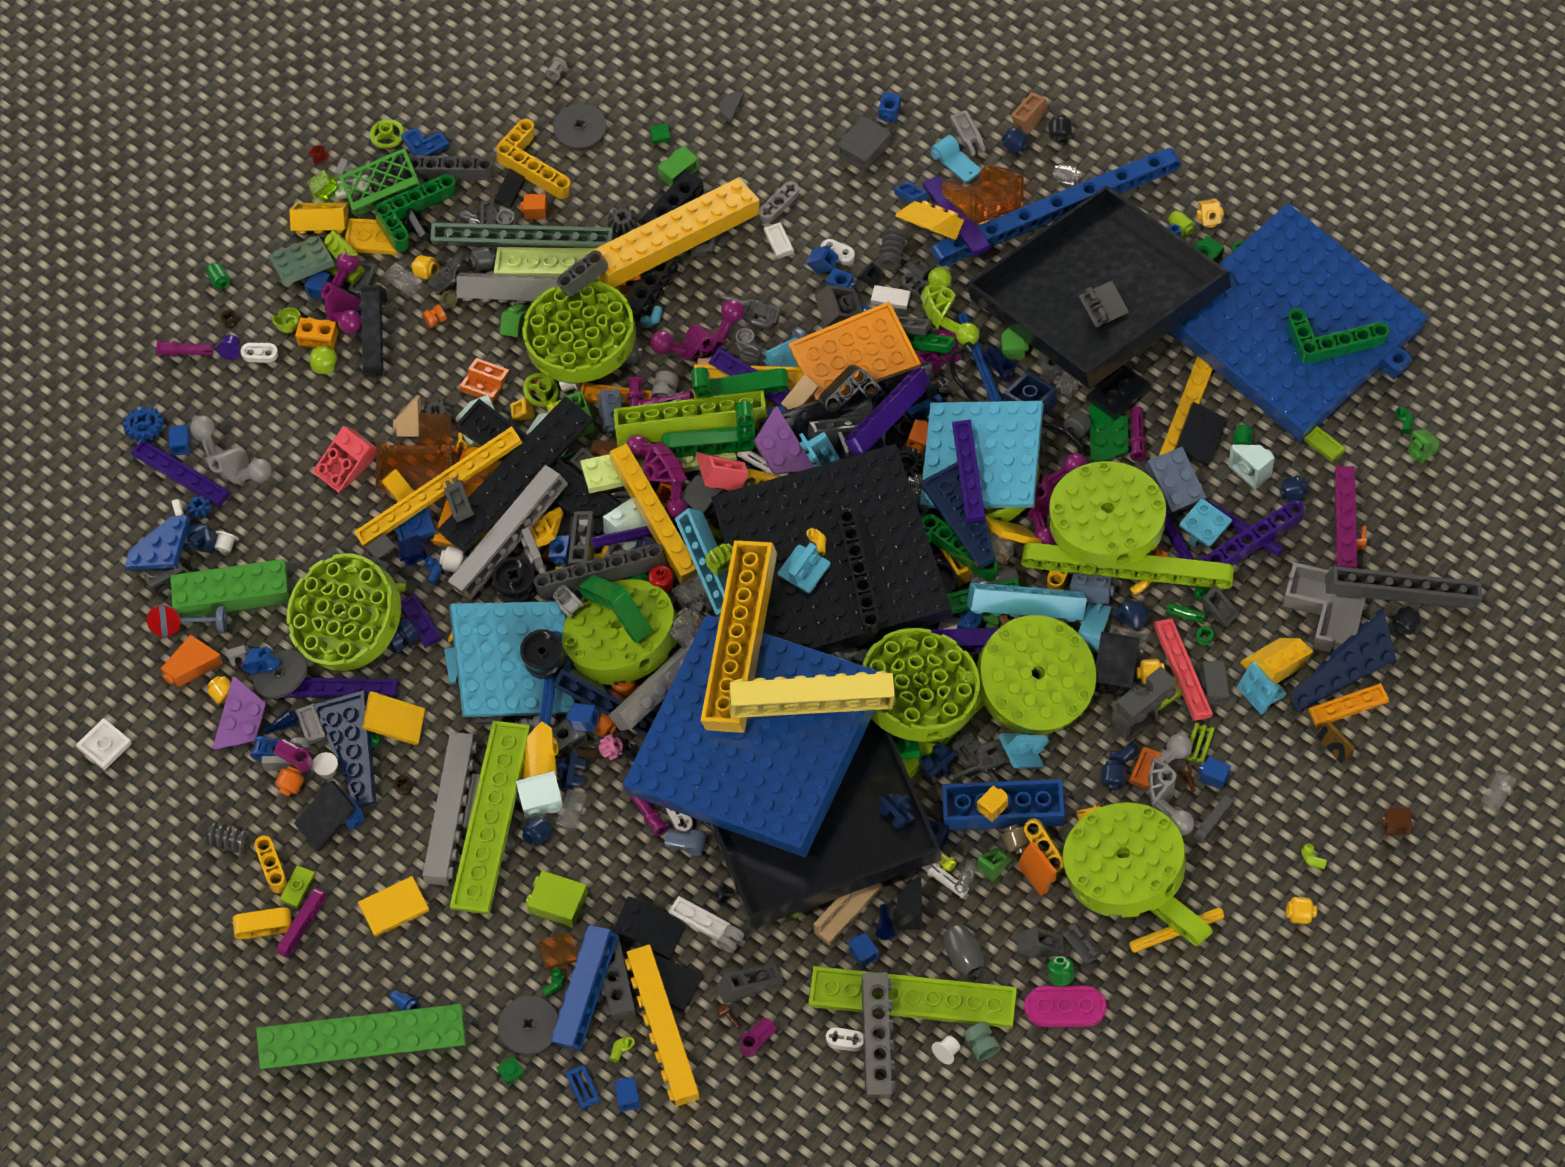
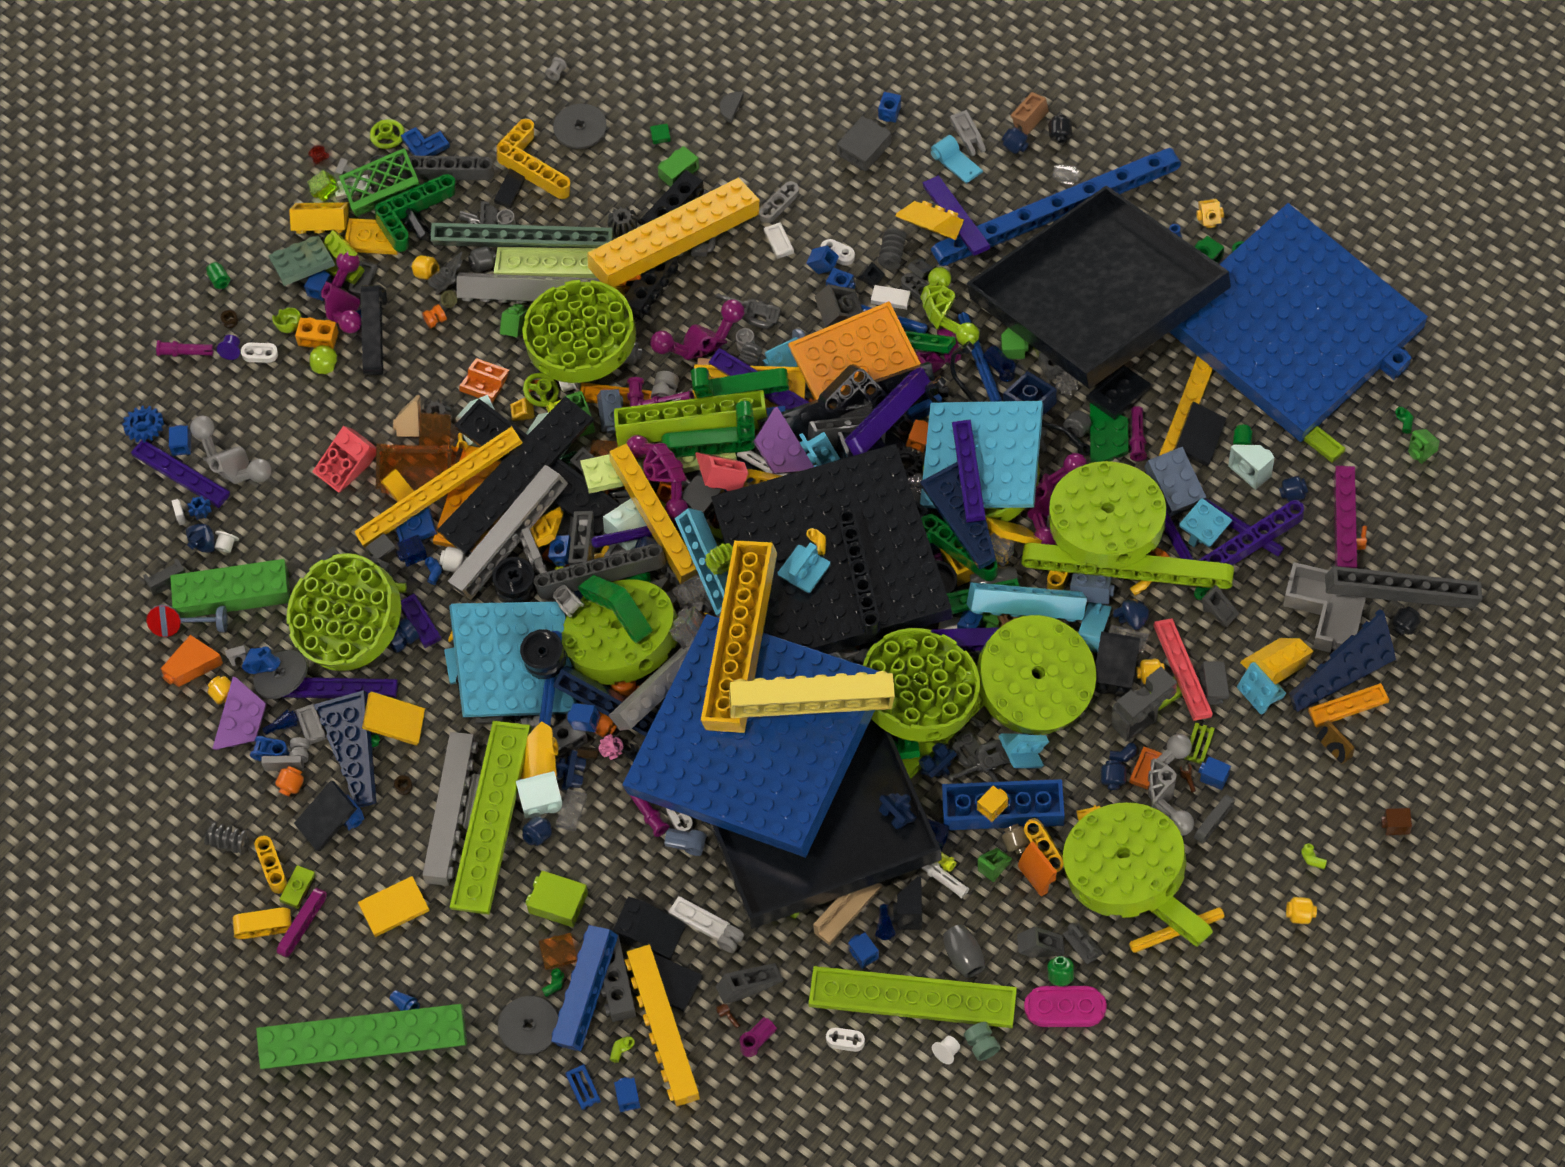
white plate [76,718,132,771] -> none
blue plate [124,515,191,571] -> none
magenta piece [274,739,313,772] -> none
white piece [313,752,338,779] -> none
clear plate [384,262,424,297] -> none
dark grey hinge [444,477,474,522] -> none
green plate [496,1056,525,1085] -> none
orange brick [520,194,547,220] -> none
dark grey beam [557,250,608,296] -> none
medium azure arm [640,306,663,328] -> none
red head [648,565,674,593] -> none
black bush [712,885,733,904] -> none
tan tile [781,374,820,410] -> none
dark grey brick [861,972,895,1099] -> none
blue plate [893,182,929,203] -> none
dark grey hinge [897,316,932,336] -> none
clear orange windscreen [942,164,1024,224] -> none
clear pin [954,858,978,893] -> none
dark grey hinge [1079,281,1129,328] -> none
green pin [1165,602,1206,624] -> none
lime brick [1168,210,1195,237] -> none
green bush [1196,626,1214,646] -> none
green beam [1286,308,1389,363] -> none
clear plate [1480,770,1516,813] -> none

